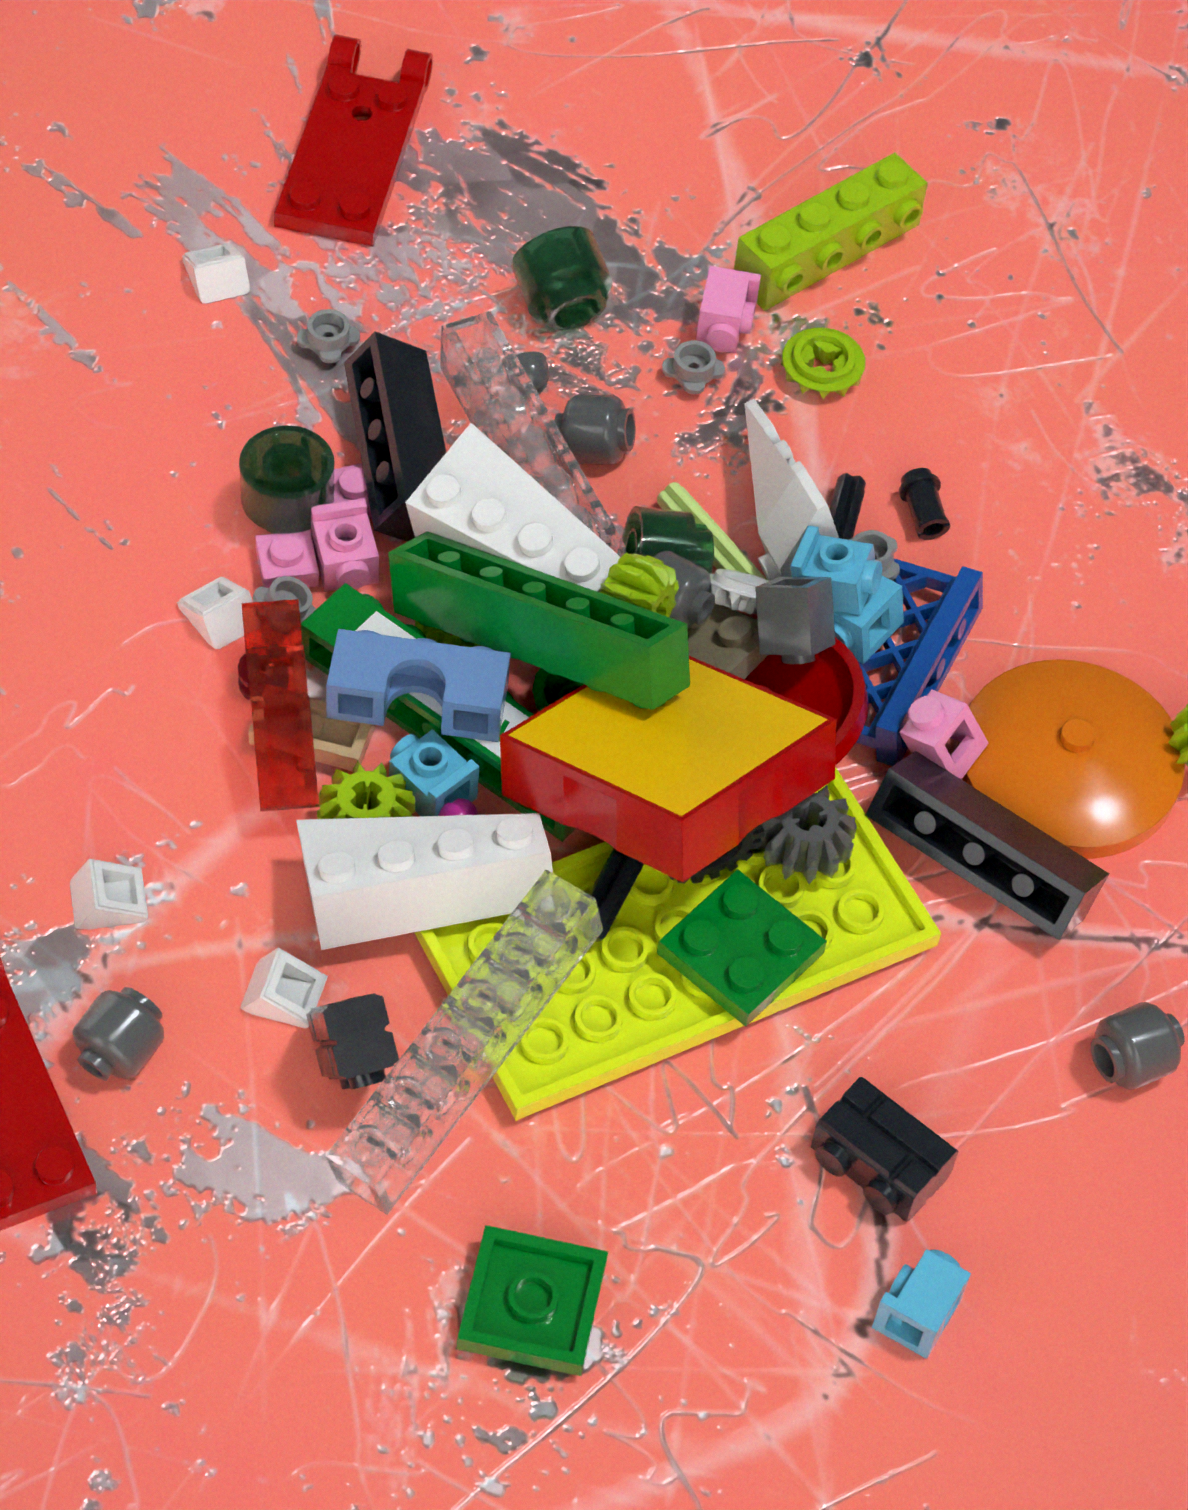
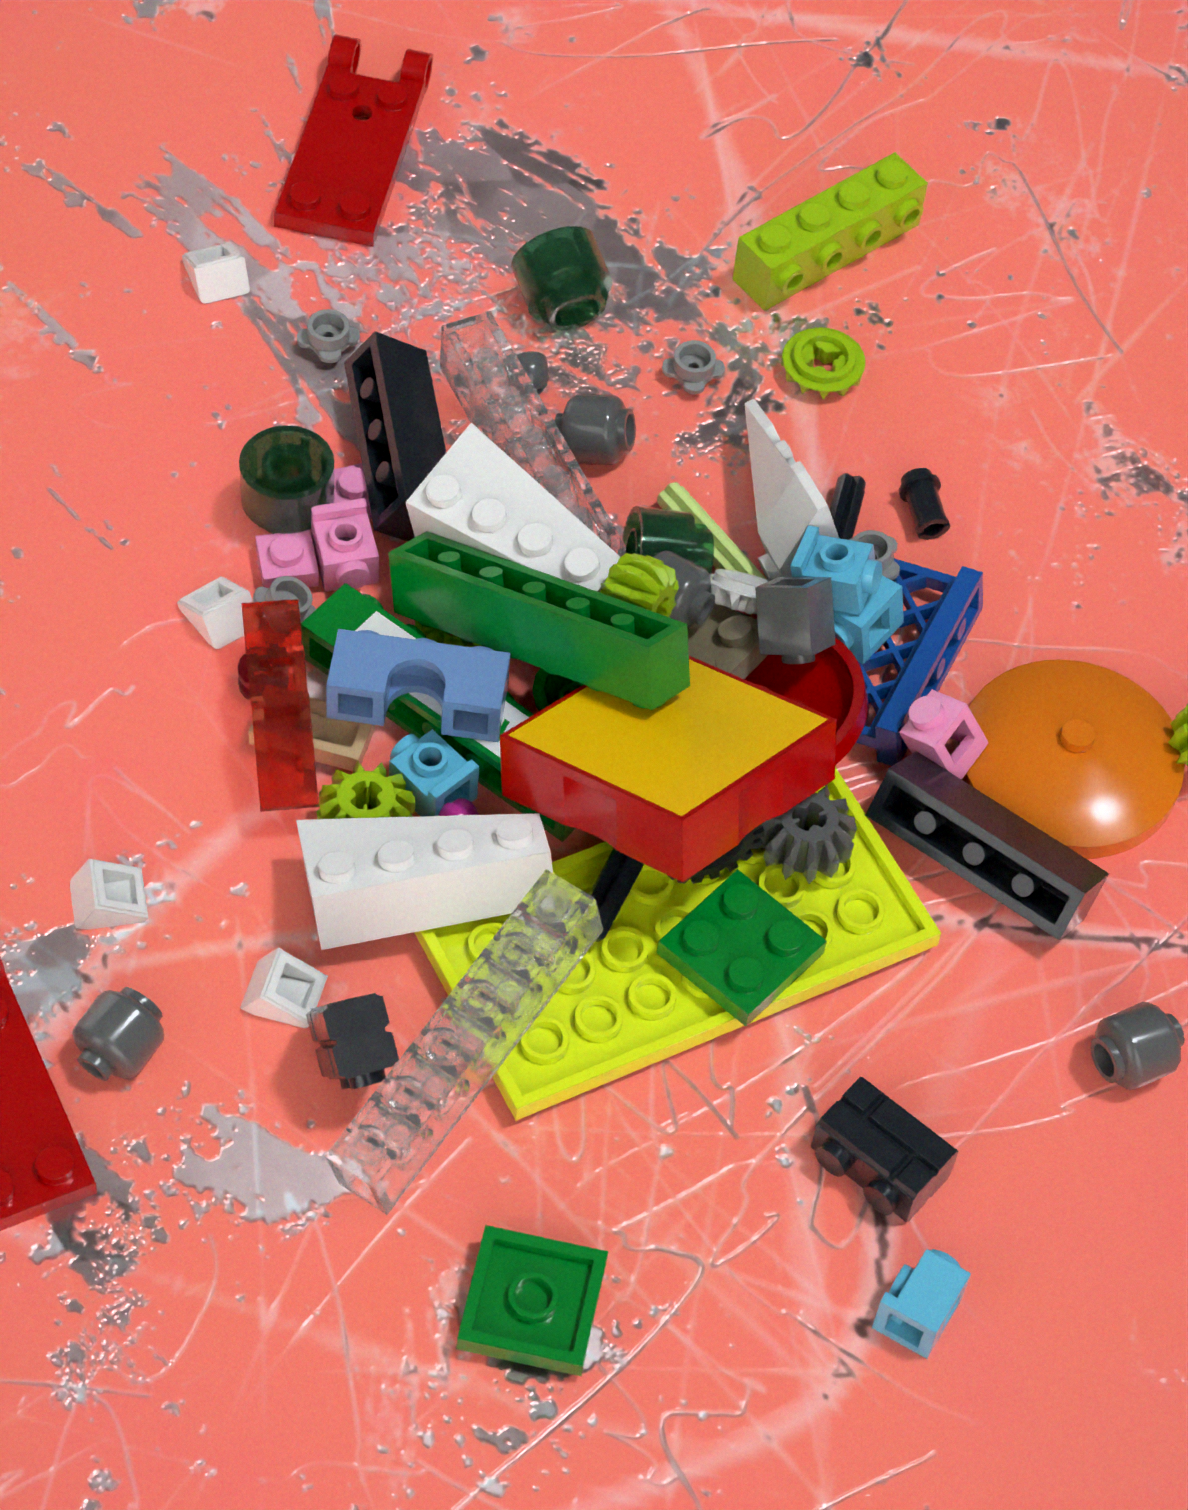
bright pink brick [696,266,761,353] -> none

